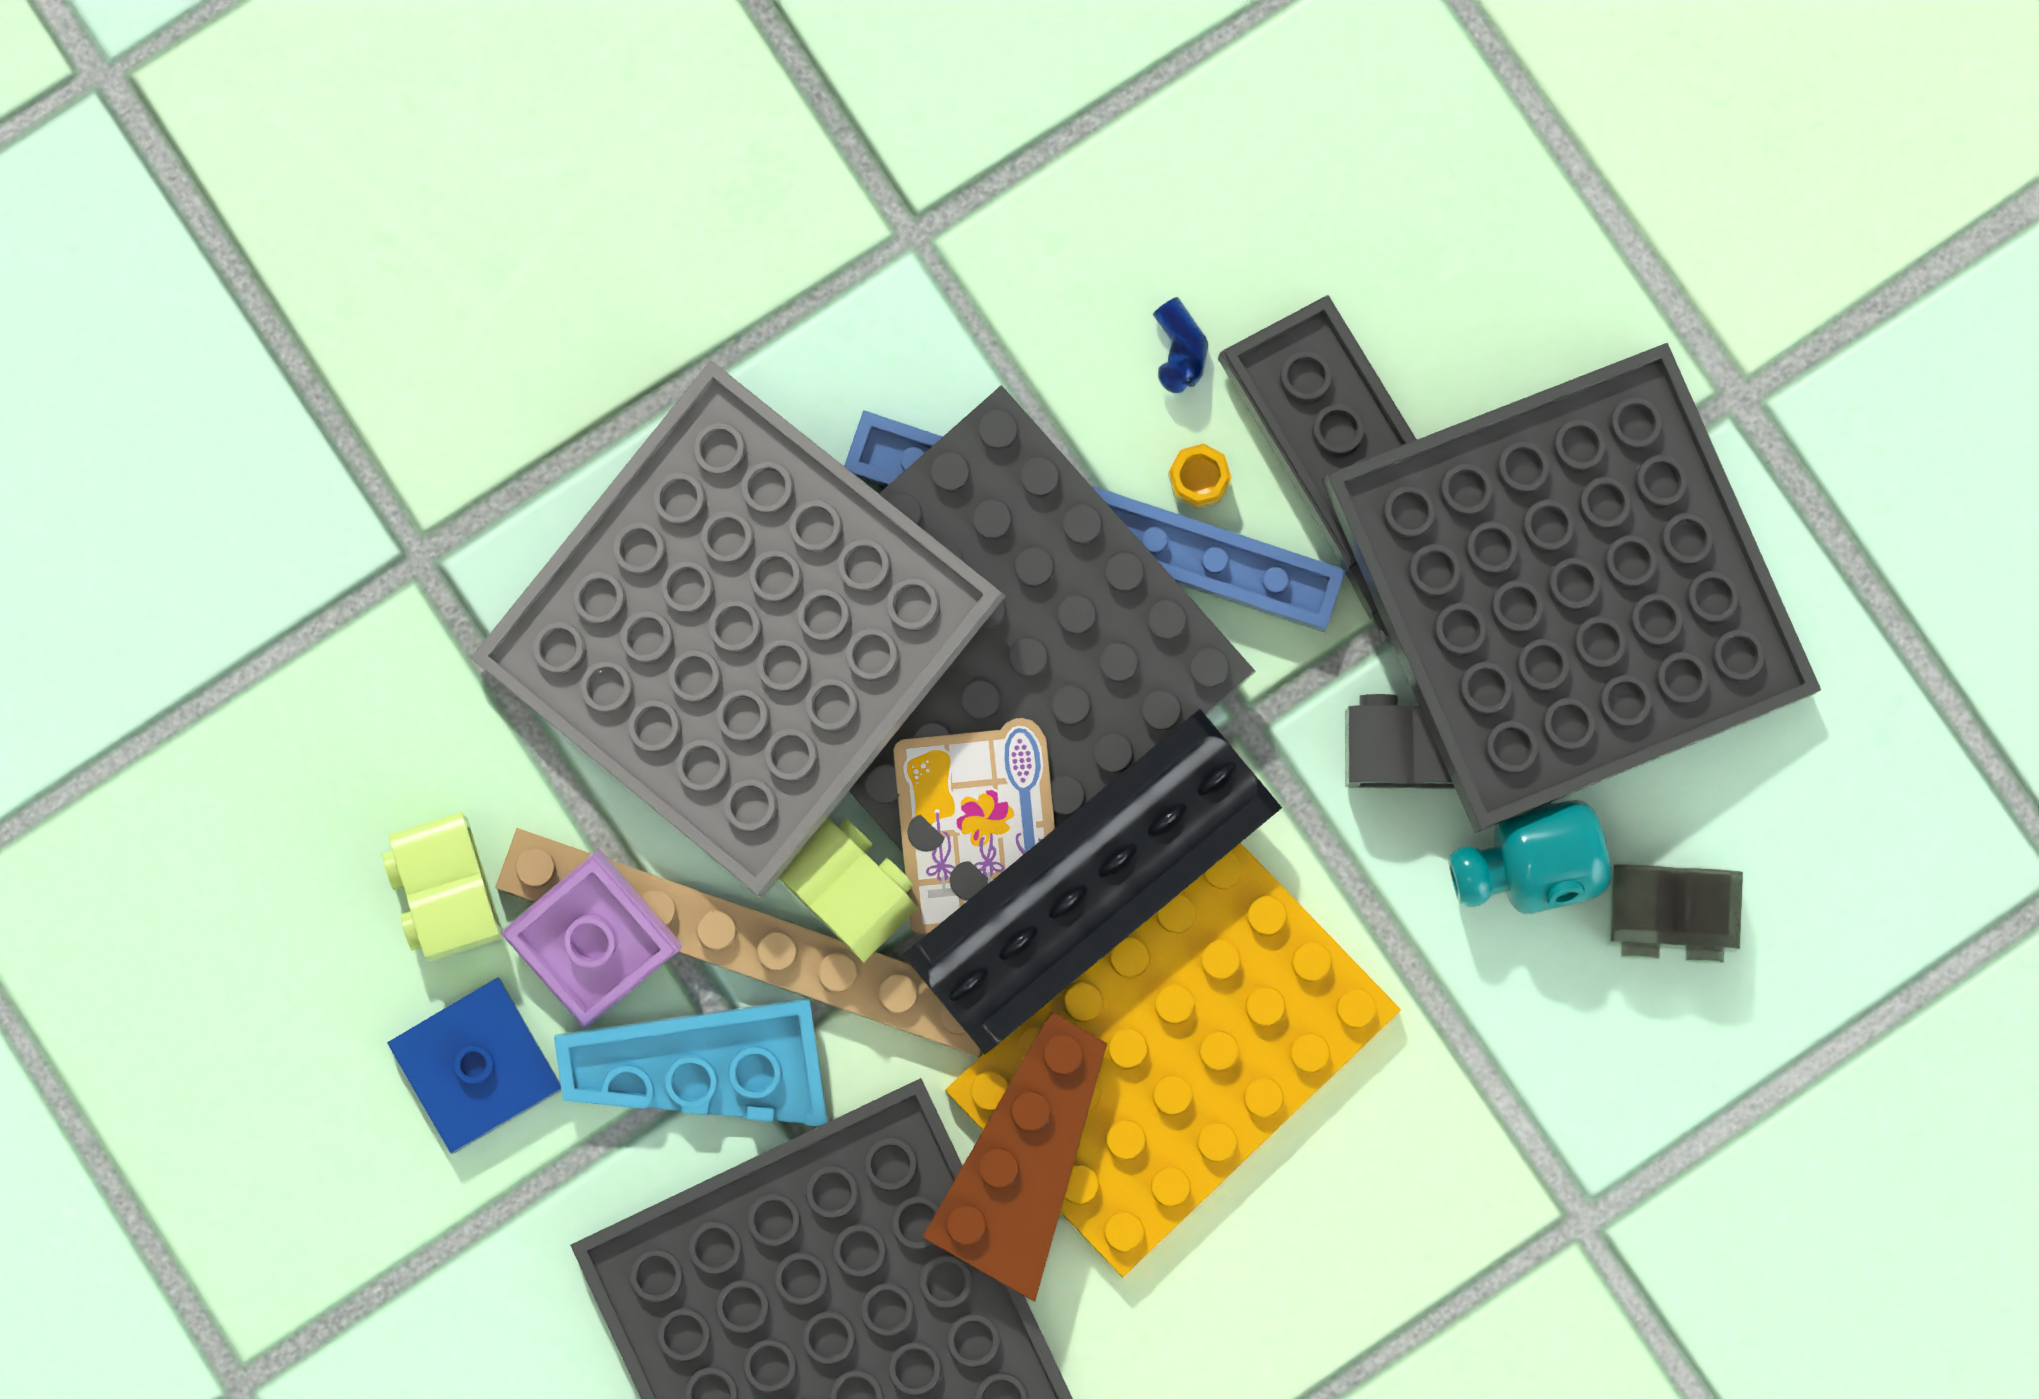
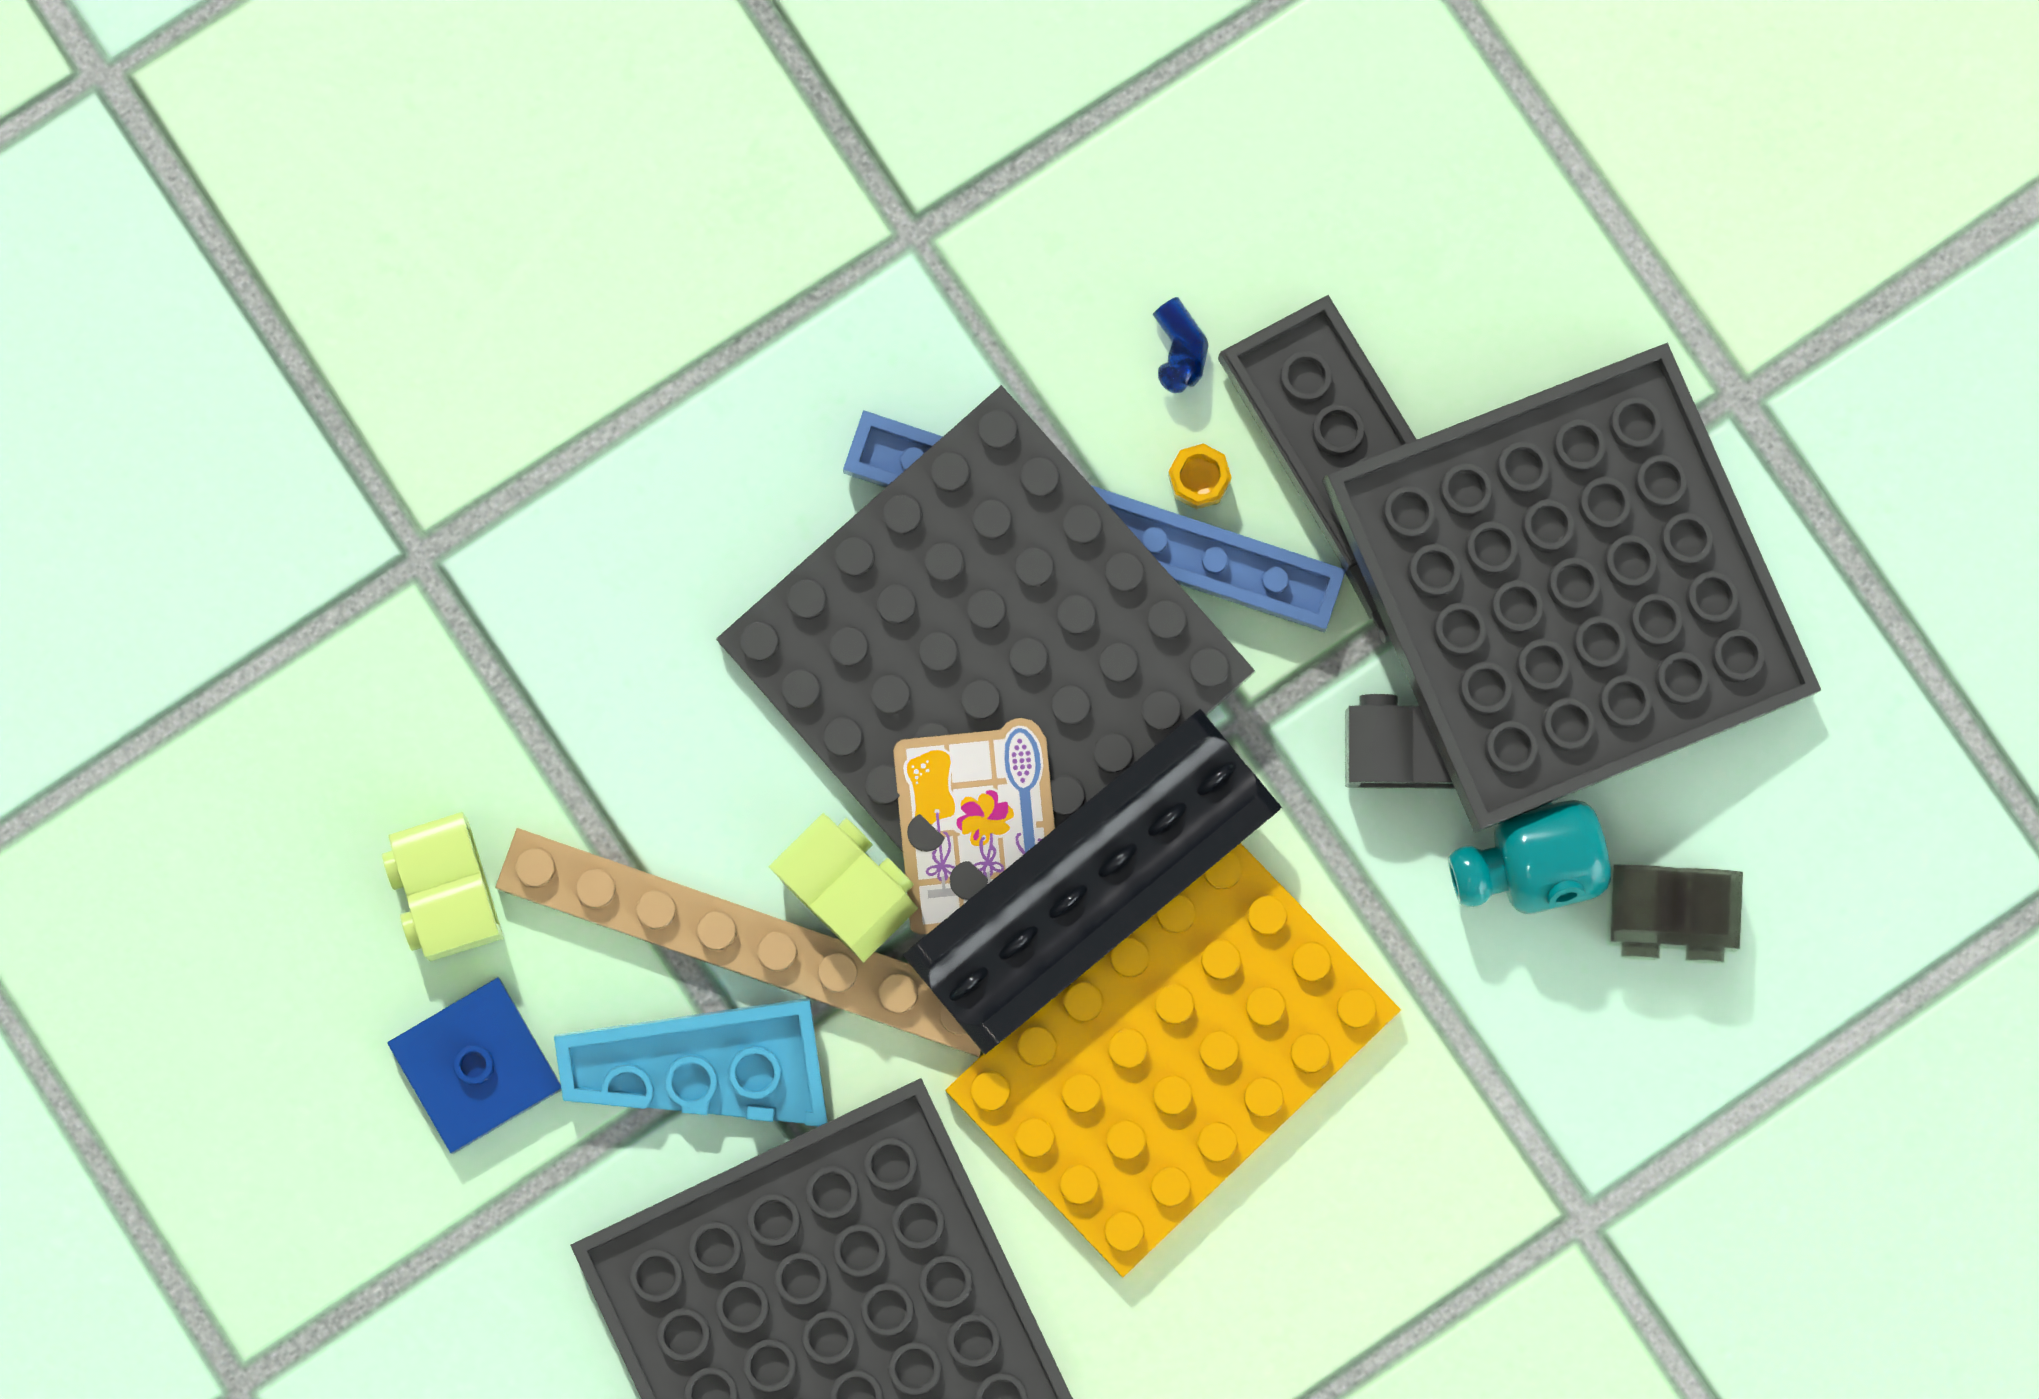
light grey plate [470,360,1006,898] -> none
lavender tile [500,848,683,1029] -> none
dark orange wing [922,1011,1107,1302] -> none

